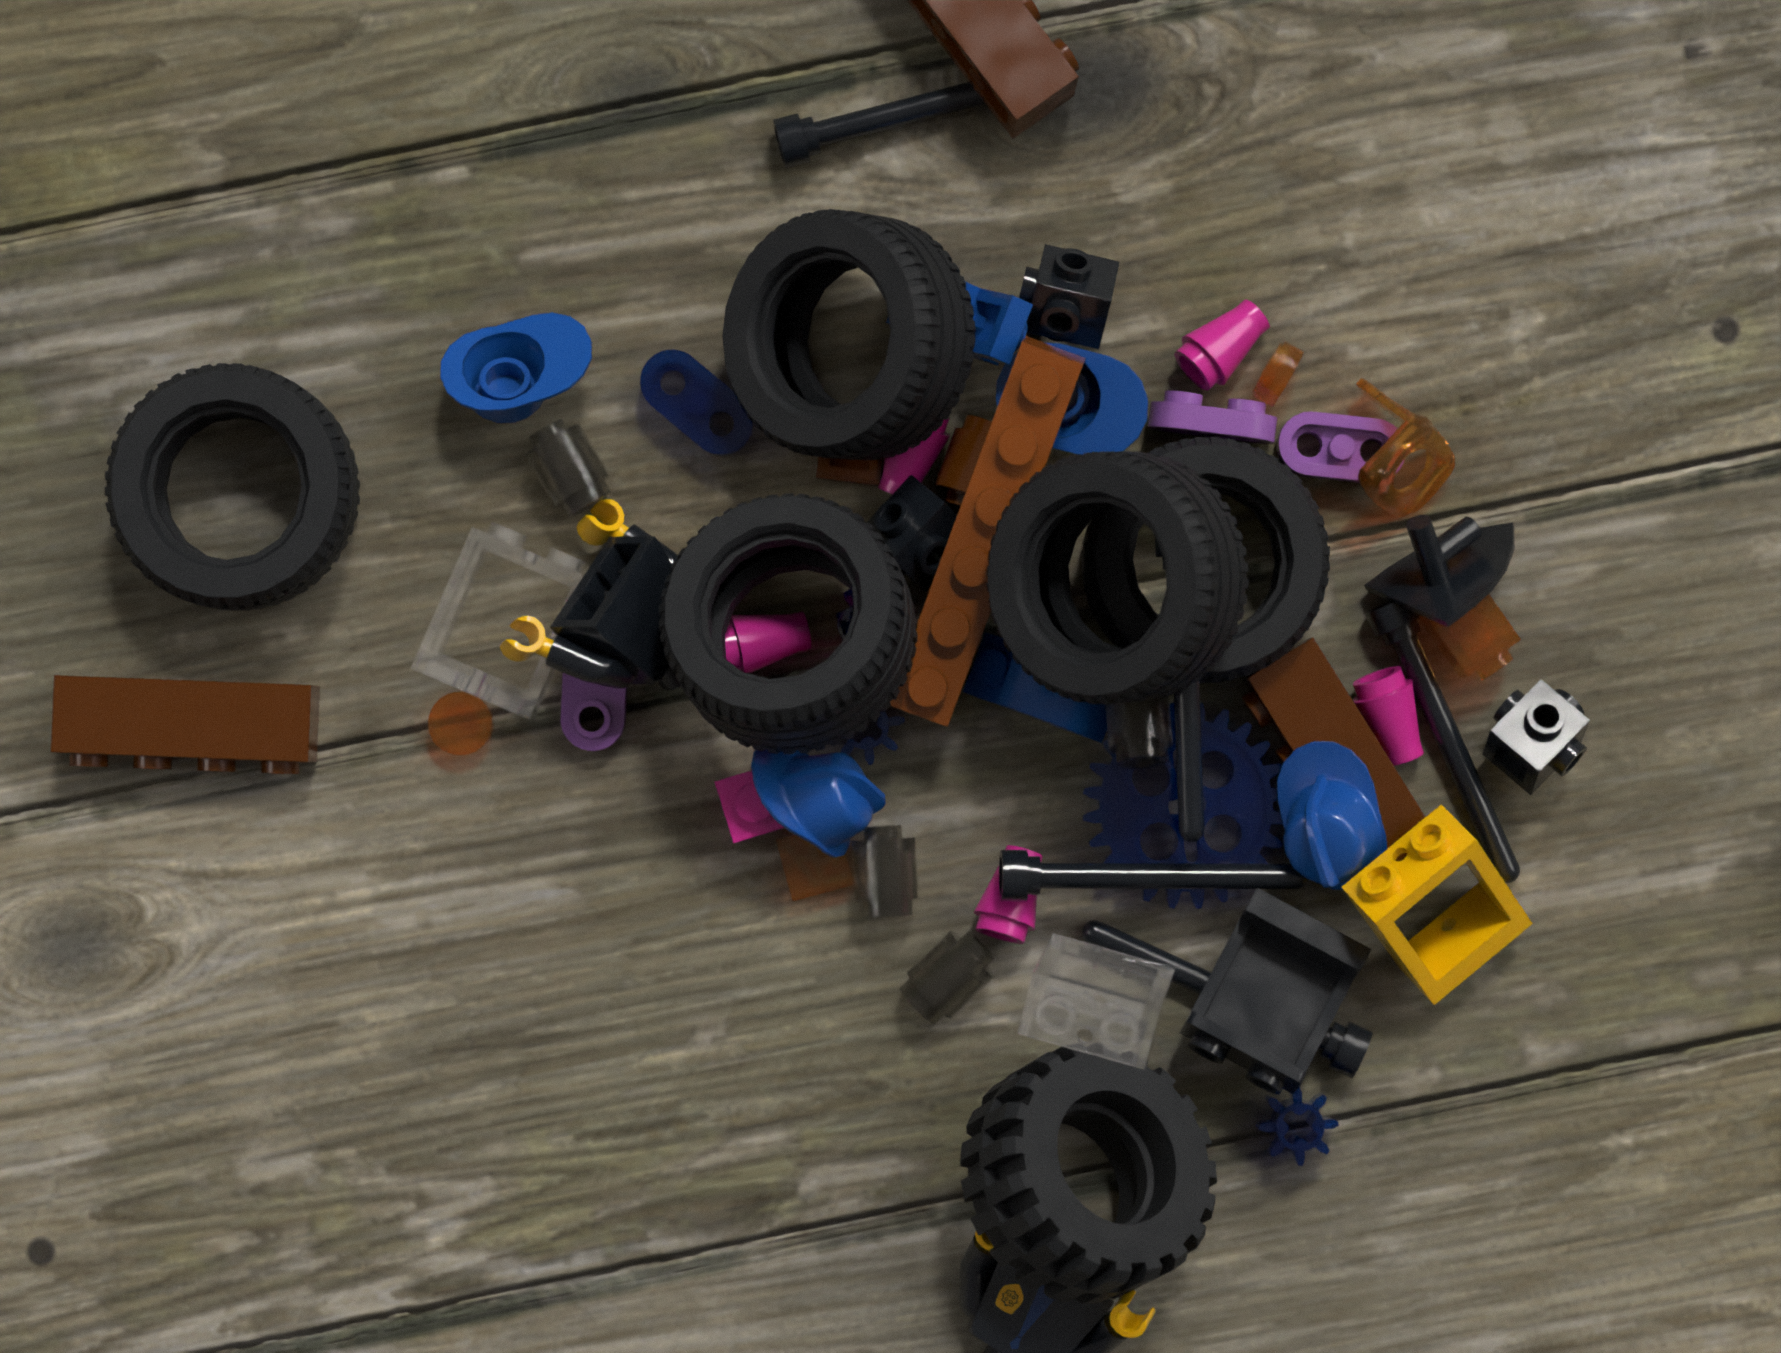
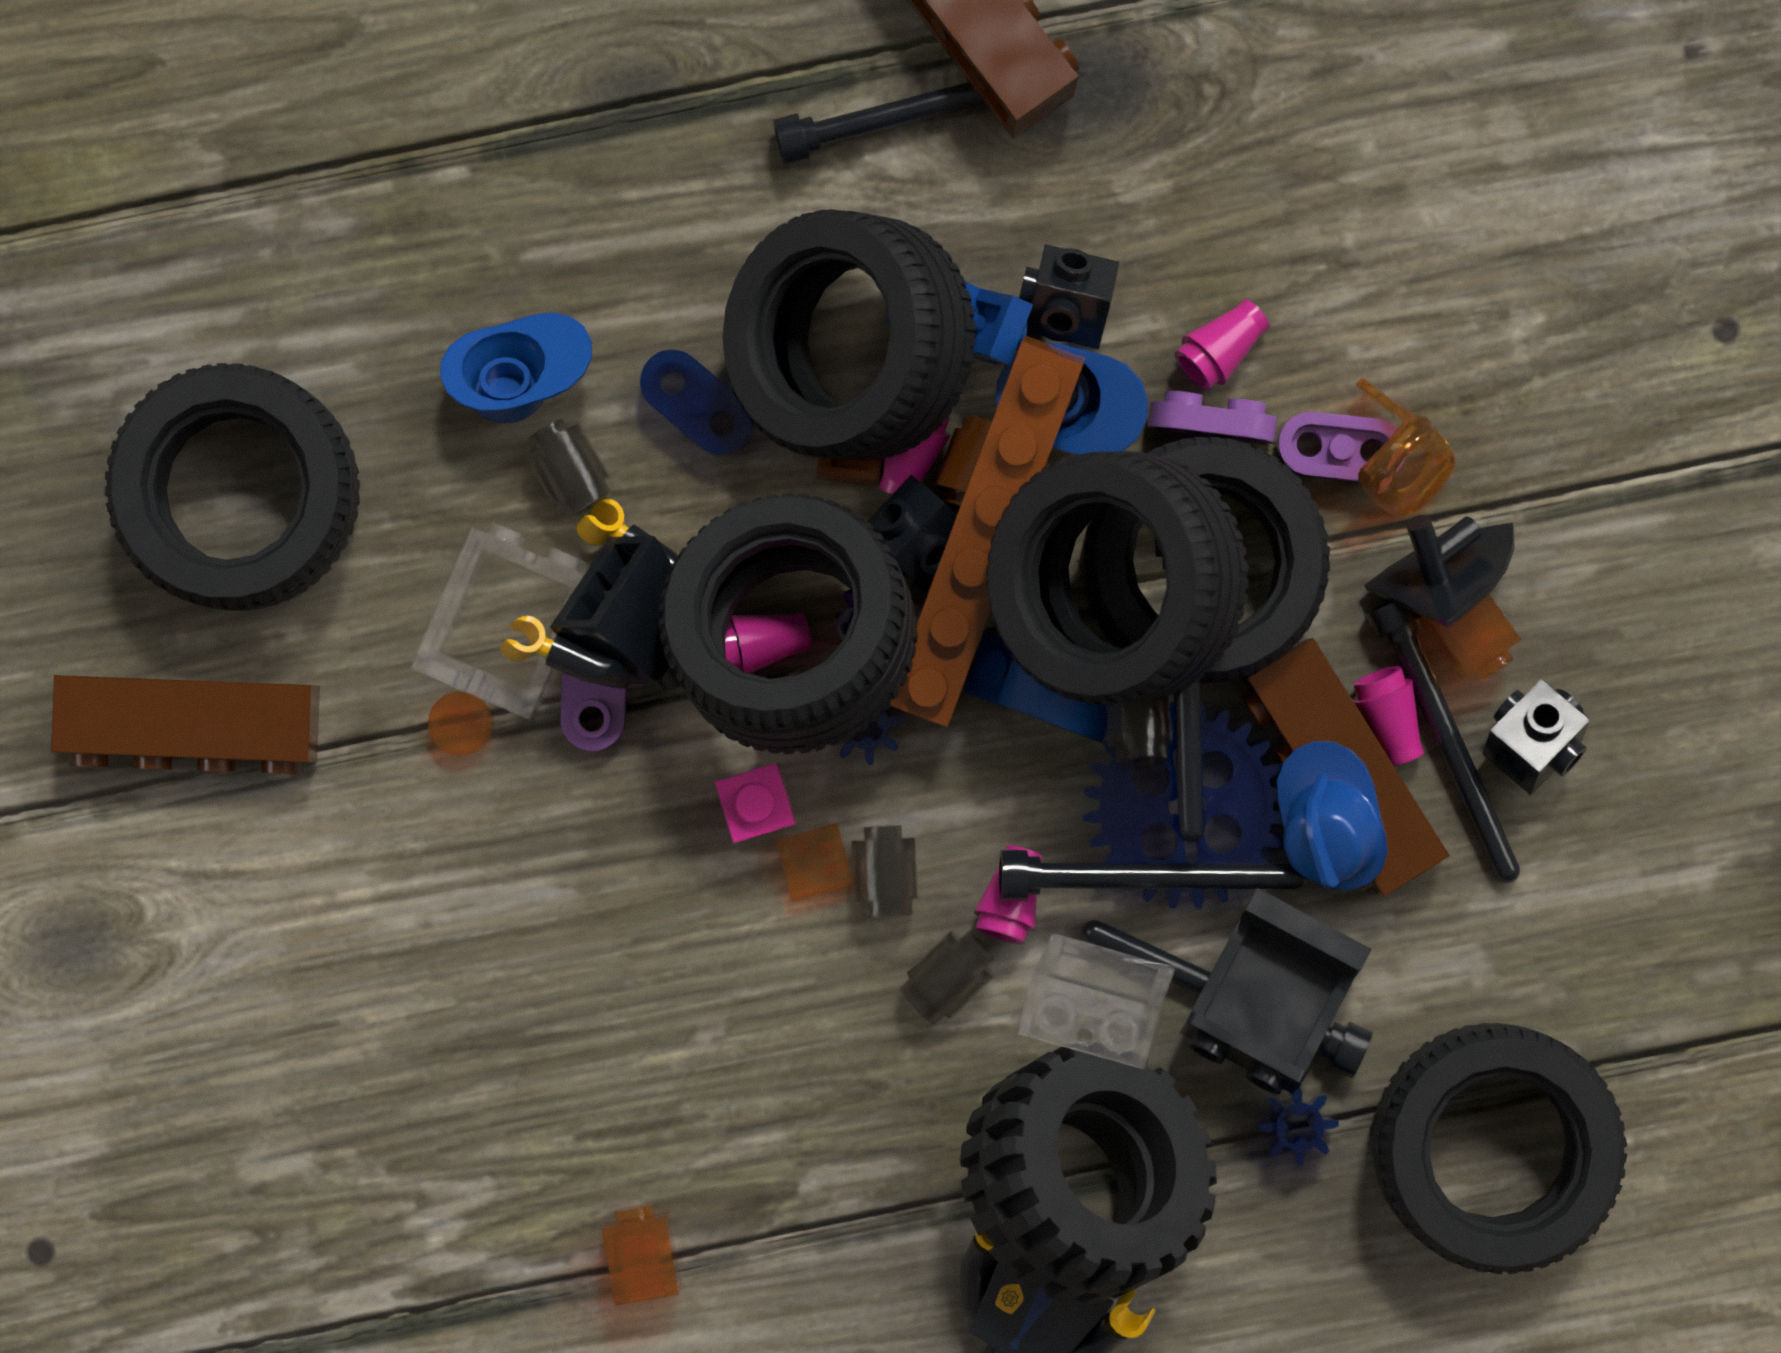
blue piece [751,749,886,858] -> none
clear orange tile [1252,341,1304,407] -> none
yellow window [1341,804,1533,1005] -> none
none -> clear orange brick [602,1204,682,1306]
none -> black tyre [1371,1023,1627,1275]

